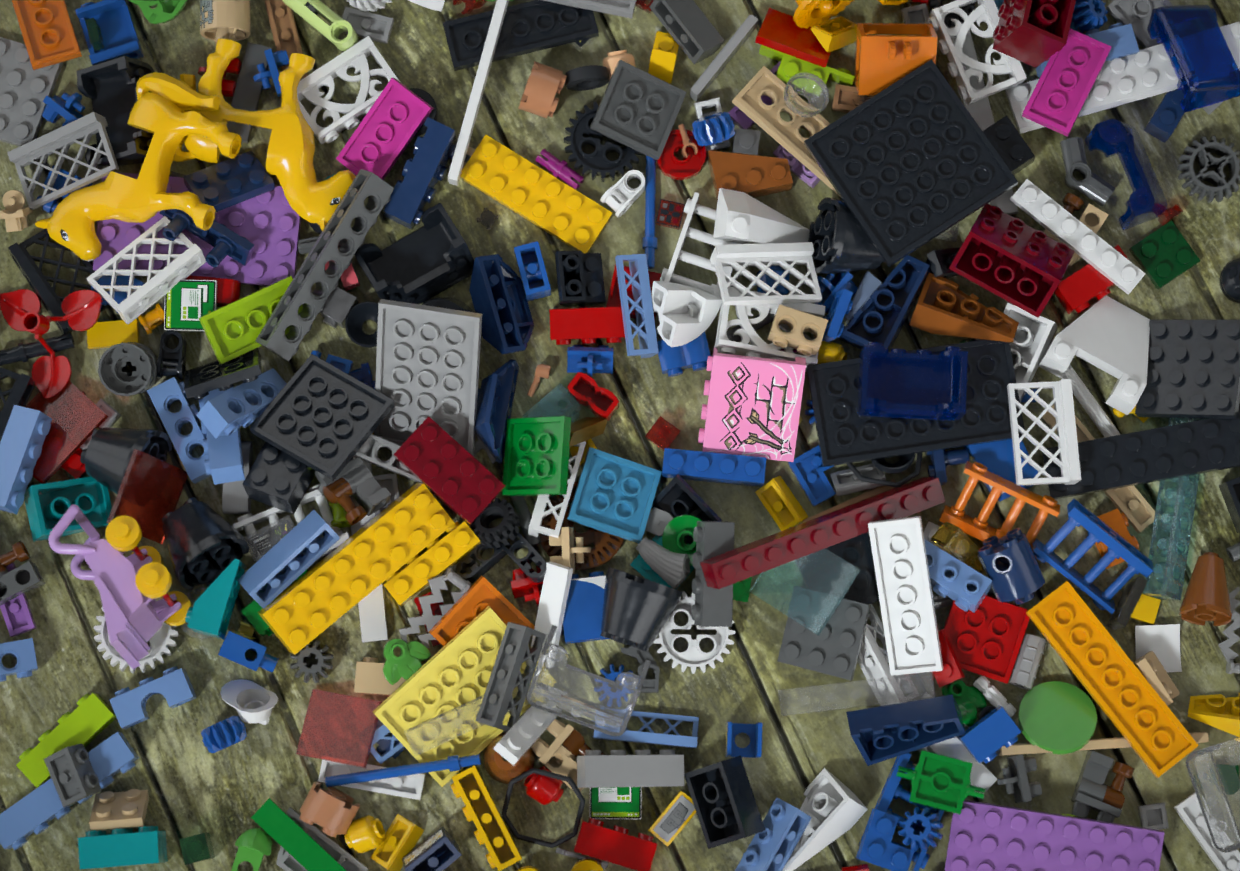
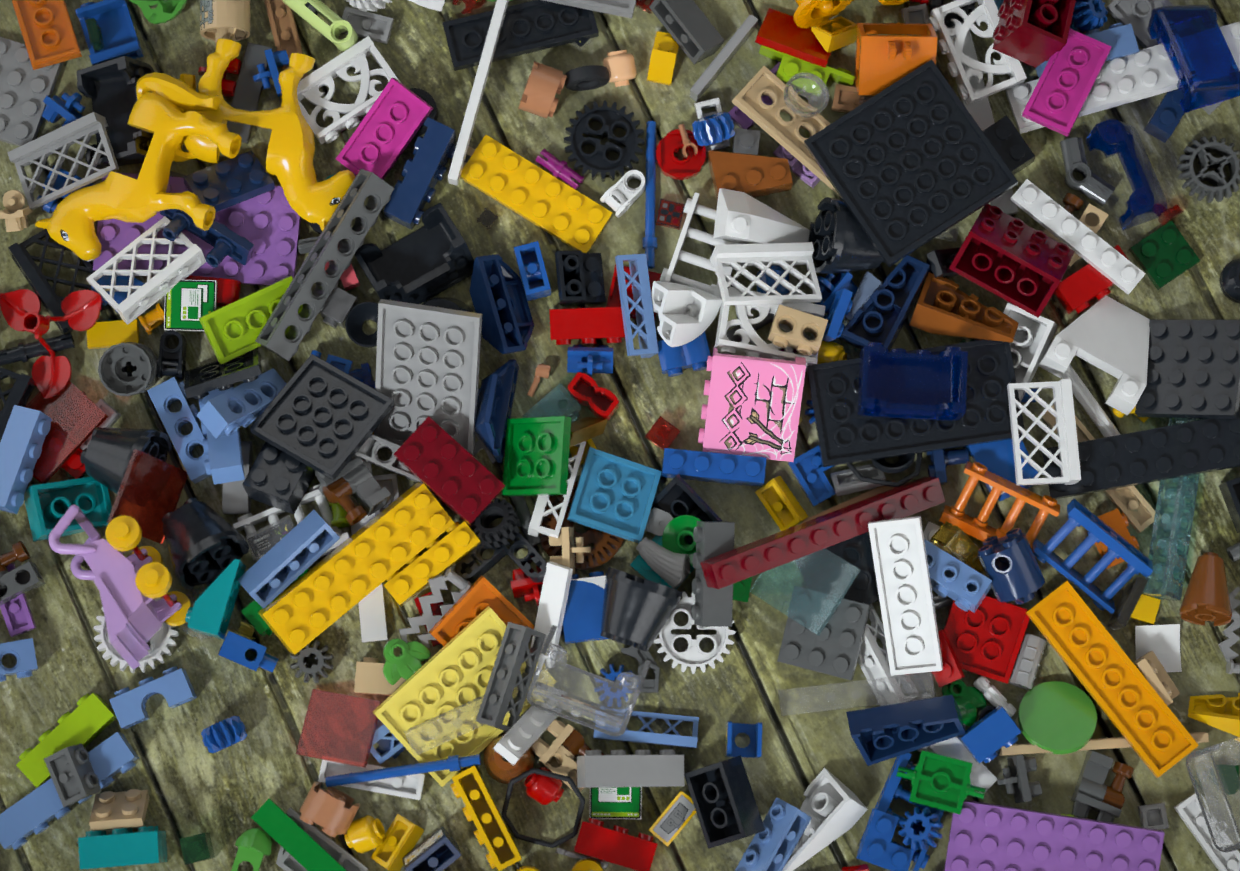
white piece [220,679,278,725] -> none
dark grey plate [590,60,687,160] -> none

